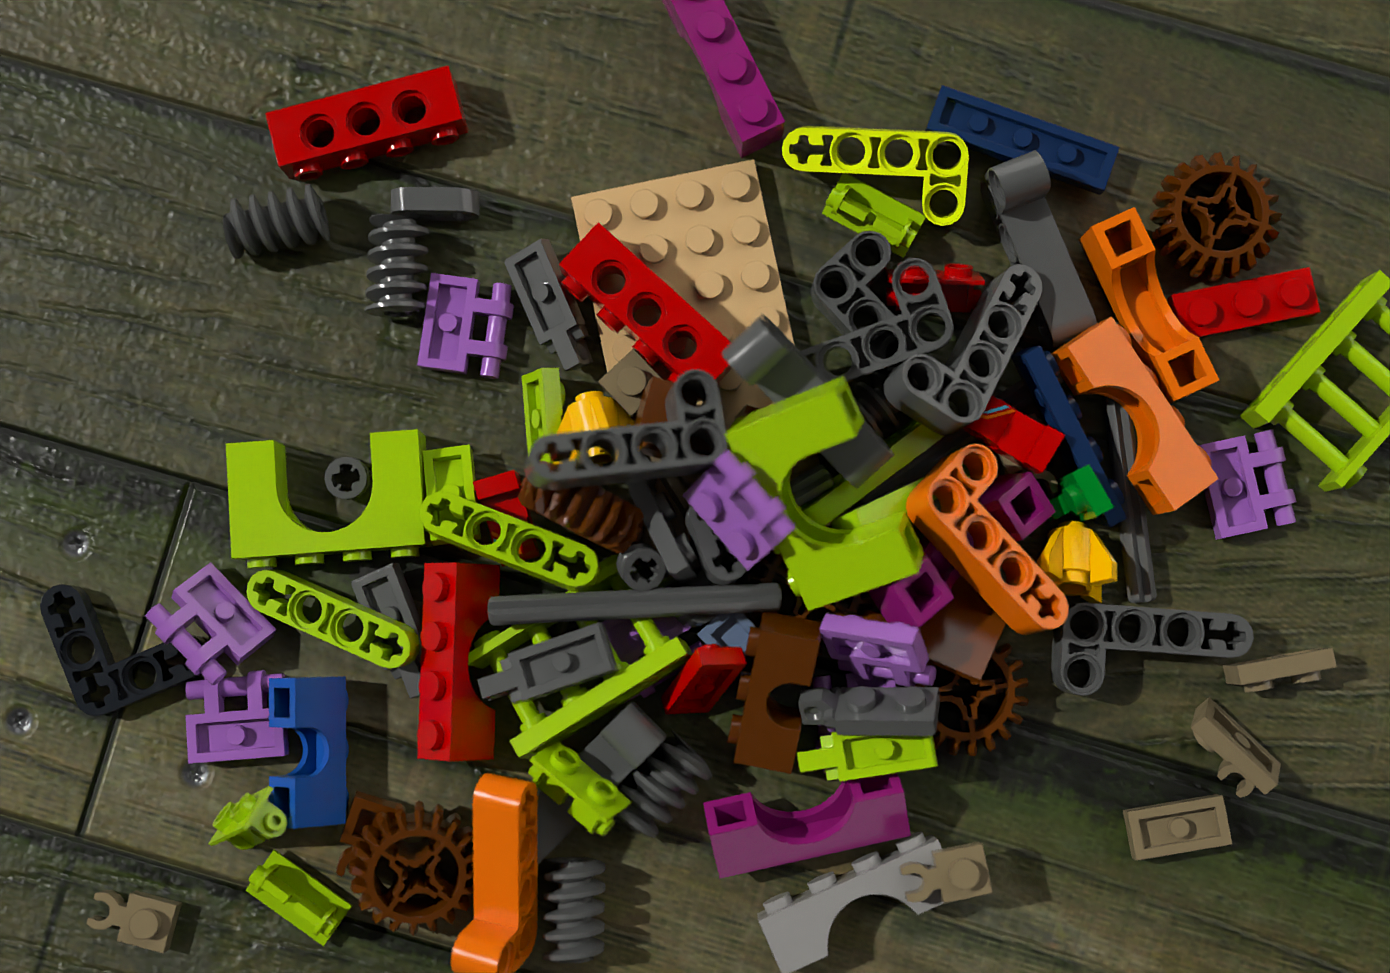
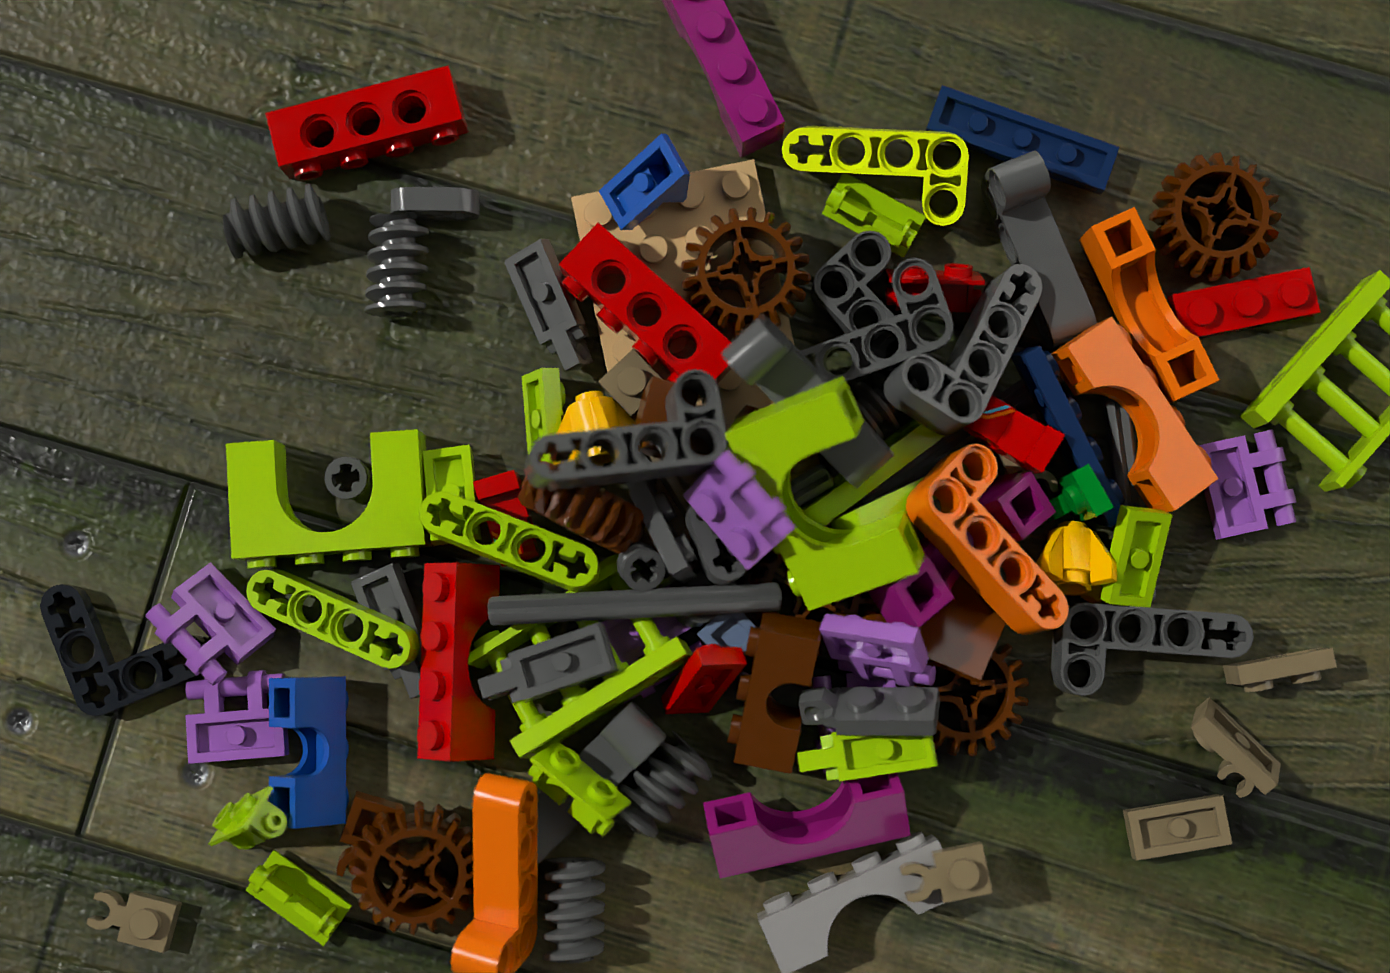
medium lavender plate [417,273,514,379] -> none
none -> blue slope [599,134,690,230]
none -> reddish brown gear [681,207,811,337]
none -> lime plate [1100,505,1172,608]

